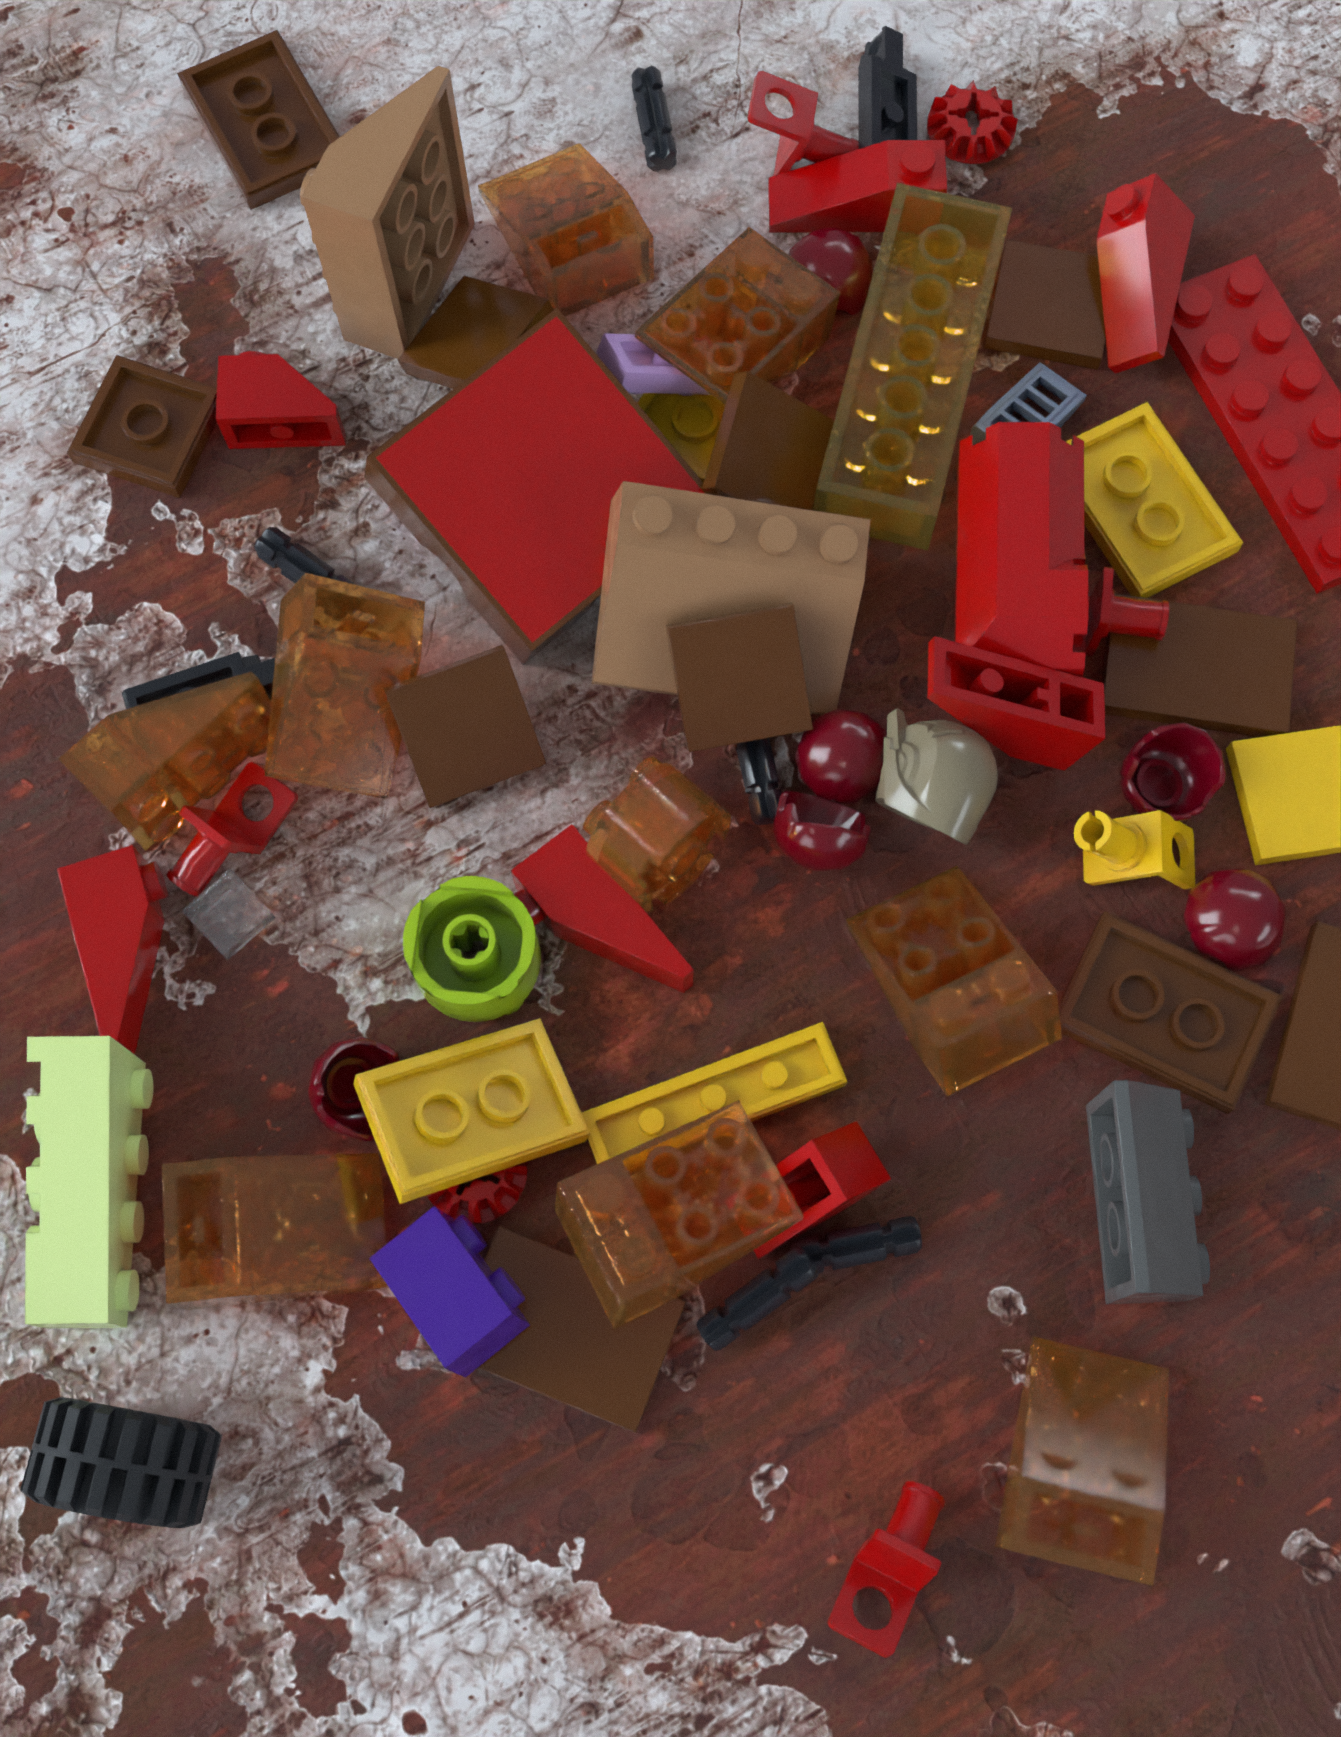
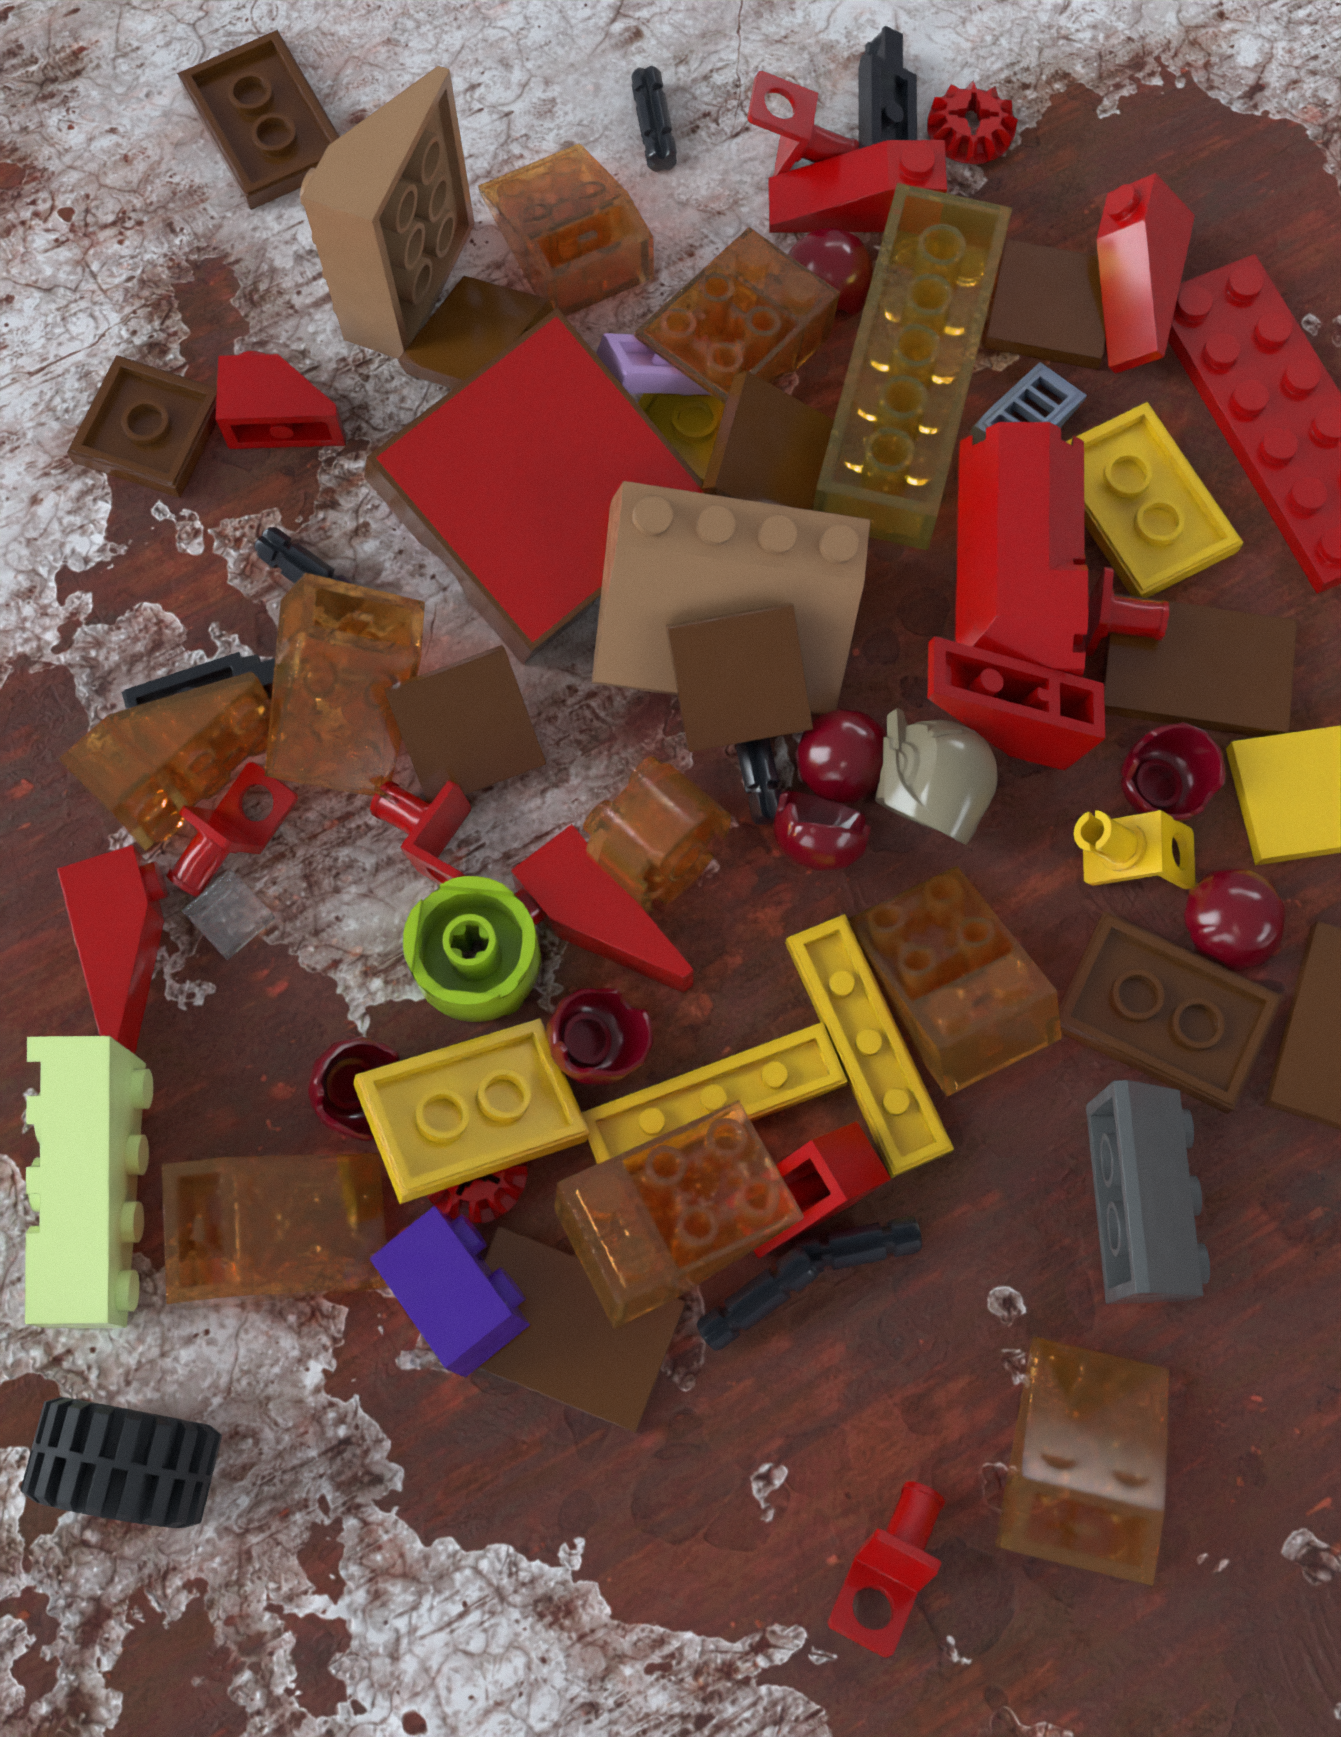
none -> red bracket [370,780,472,885]
none -> dark red hair [546,988,654,1086]
none -> yellow tile [785,914,954,1178]

